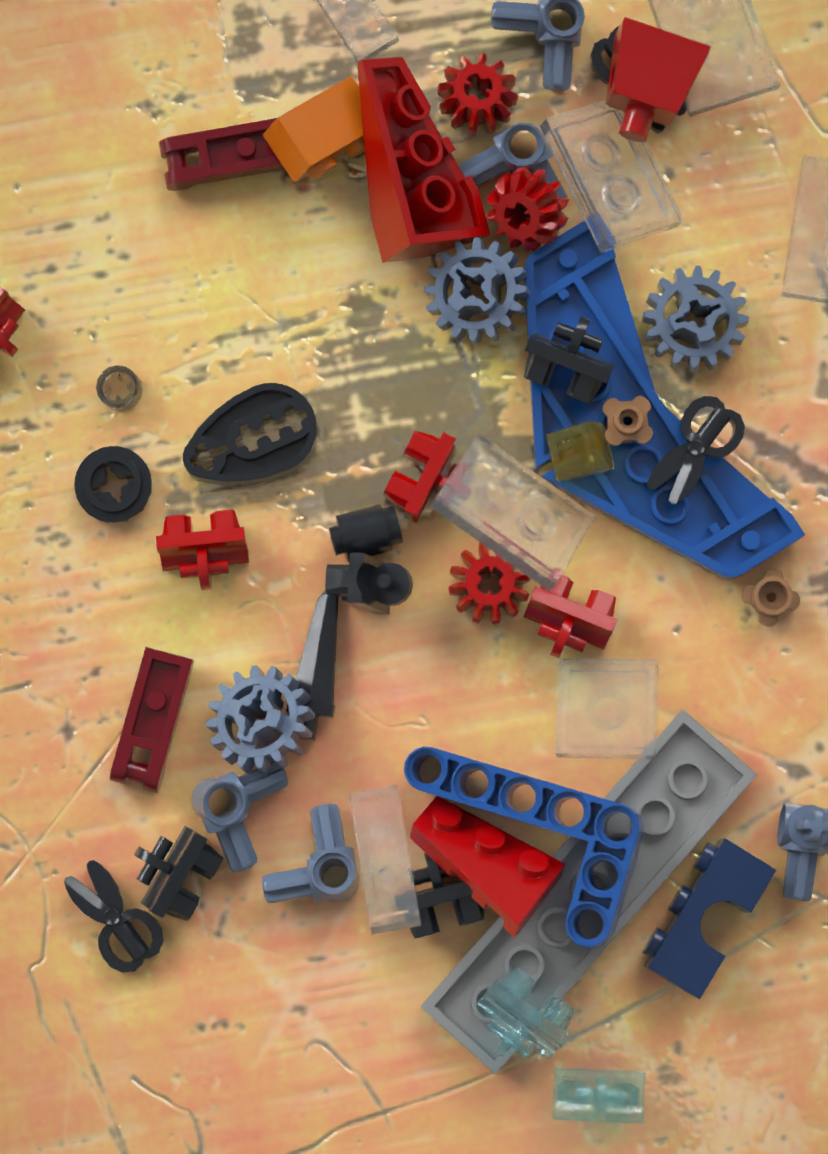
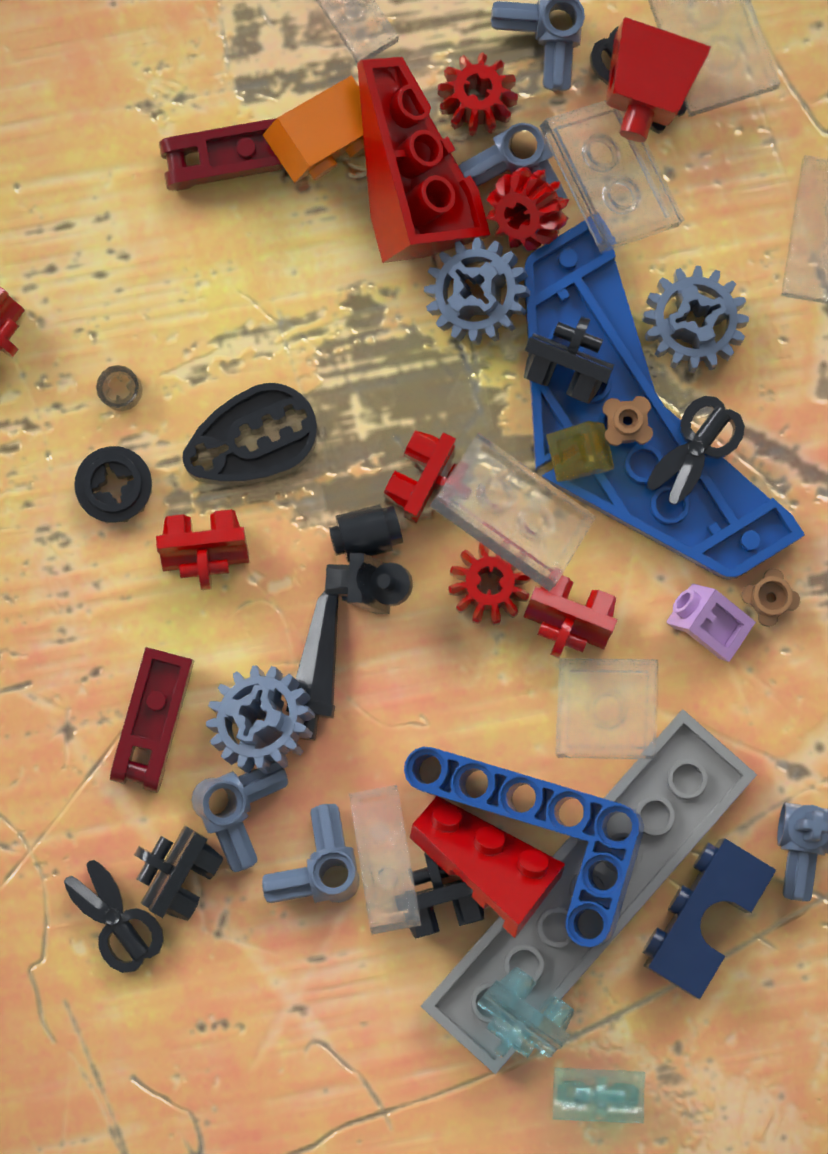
none -> lavender bracket [667,584,756,662]

